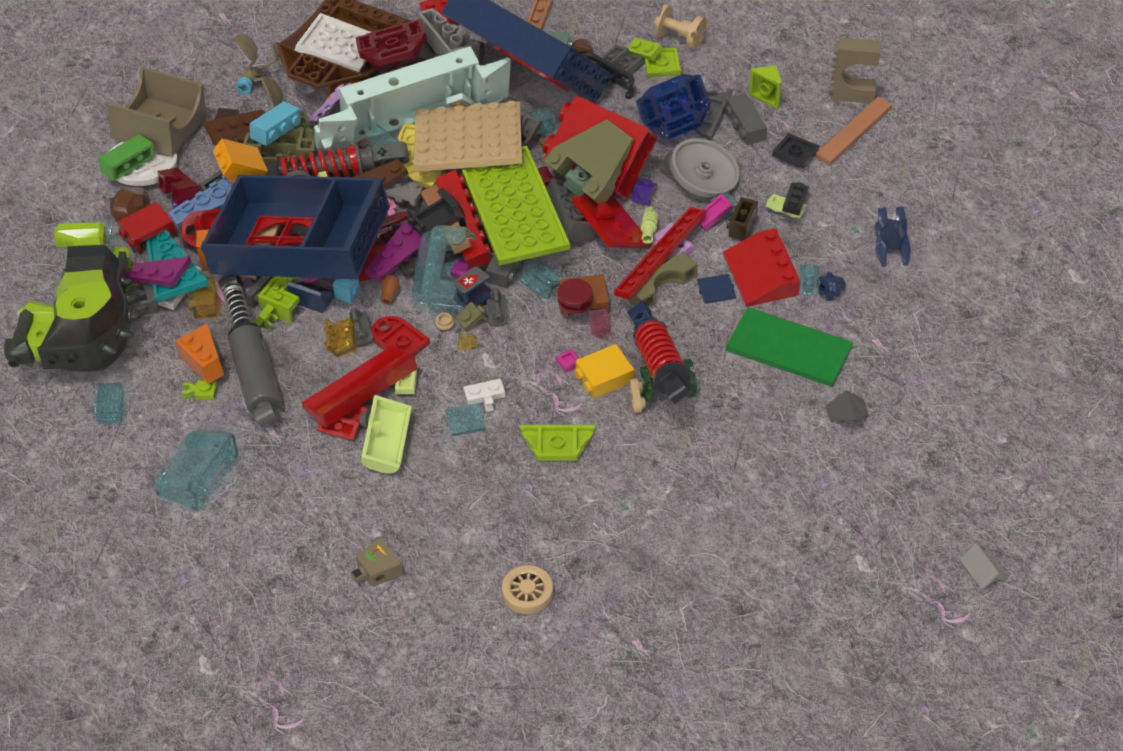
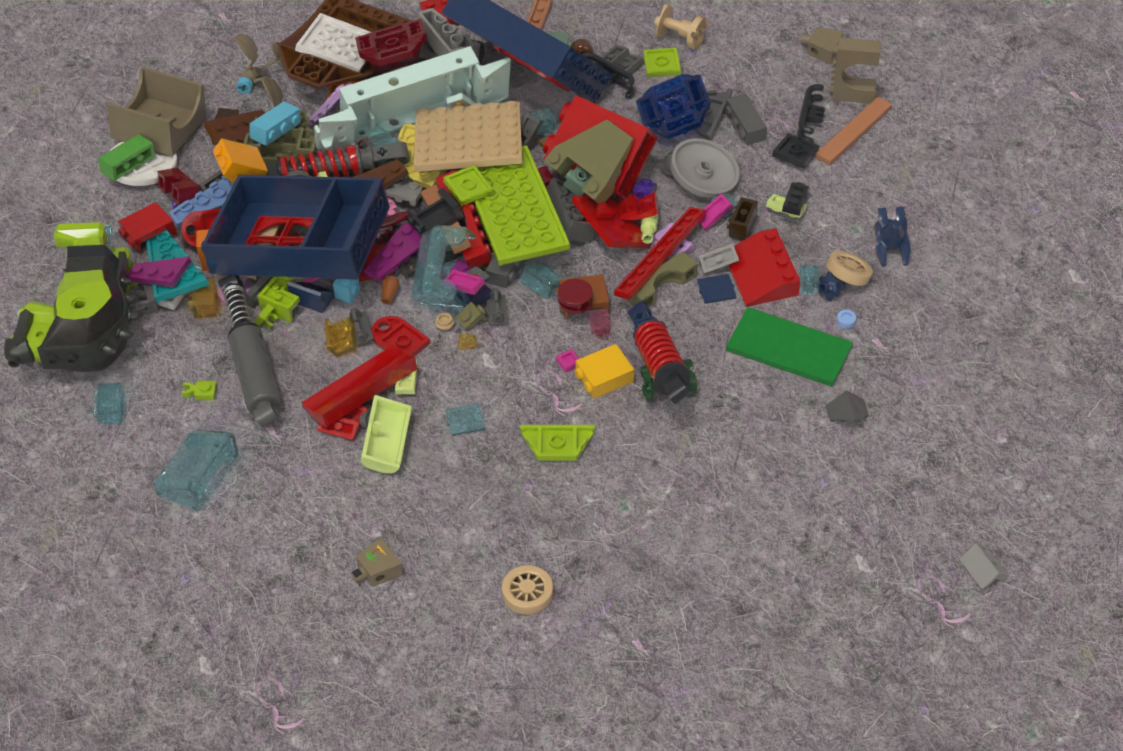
reddish brown helmet [110,187,150,222] -> none
orange wedge [175,323,224,384] -> none
white plate [463,379,505,412] -> none
lime plate [628,37,663,61] -> none
tan plate [629,378,645,413] -> none
lime slope [749,65,782,109] -> none
none -> lime tile [443,165,493,206]
none -> dark pink tile [443,269,485,295]
none -> red slope [619,192,659,220]
none -> light grey panel [698,242,739,273]
none -> black piece [797,84,825,143]
none -> dark tan torso [801,27,843,64]
none -> tan wheel [826,251,873,286]
none -> light blue tile [837,310,856,328]

